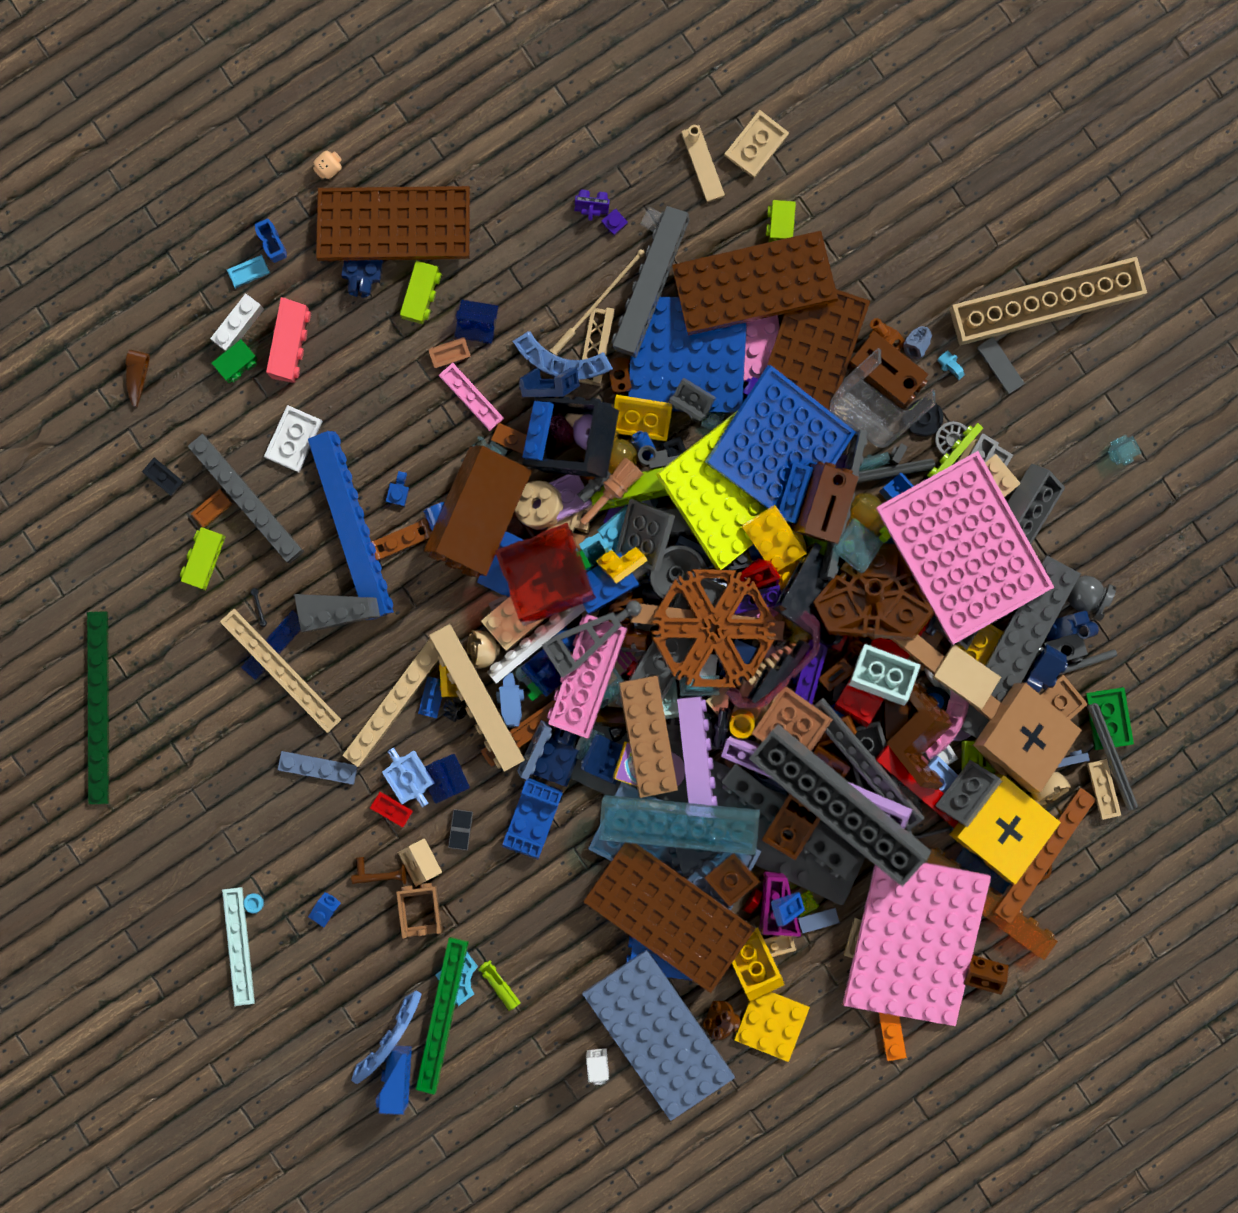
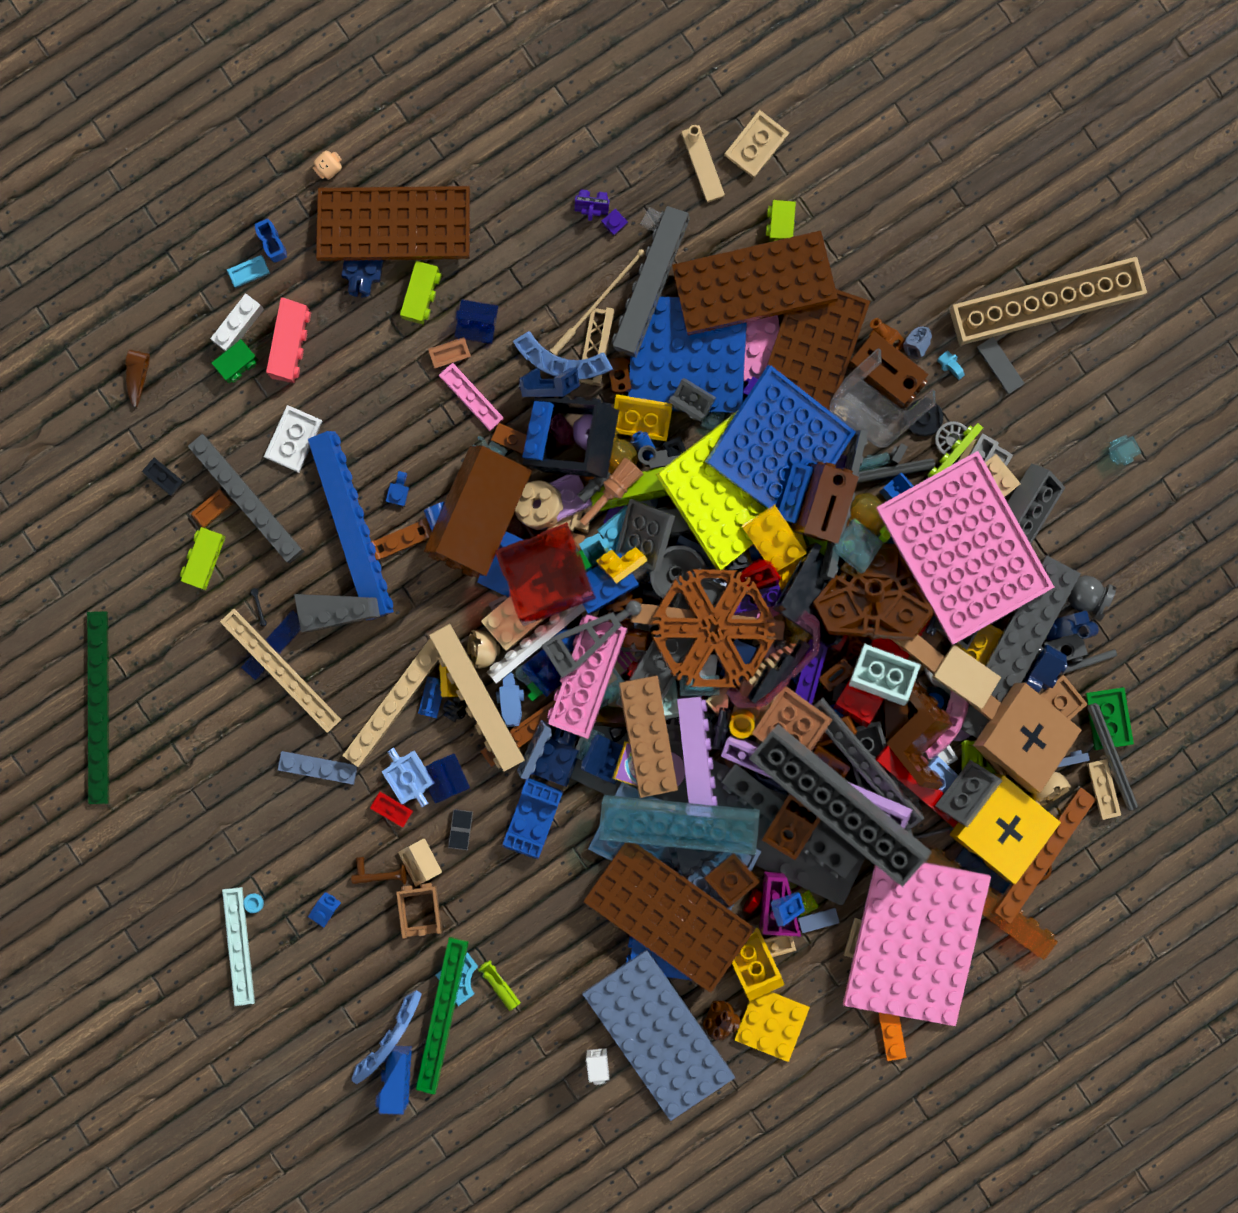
reddish brown brick [964,955,1009,995] -> none

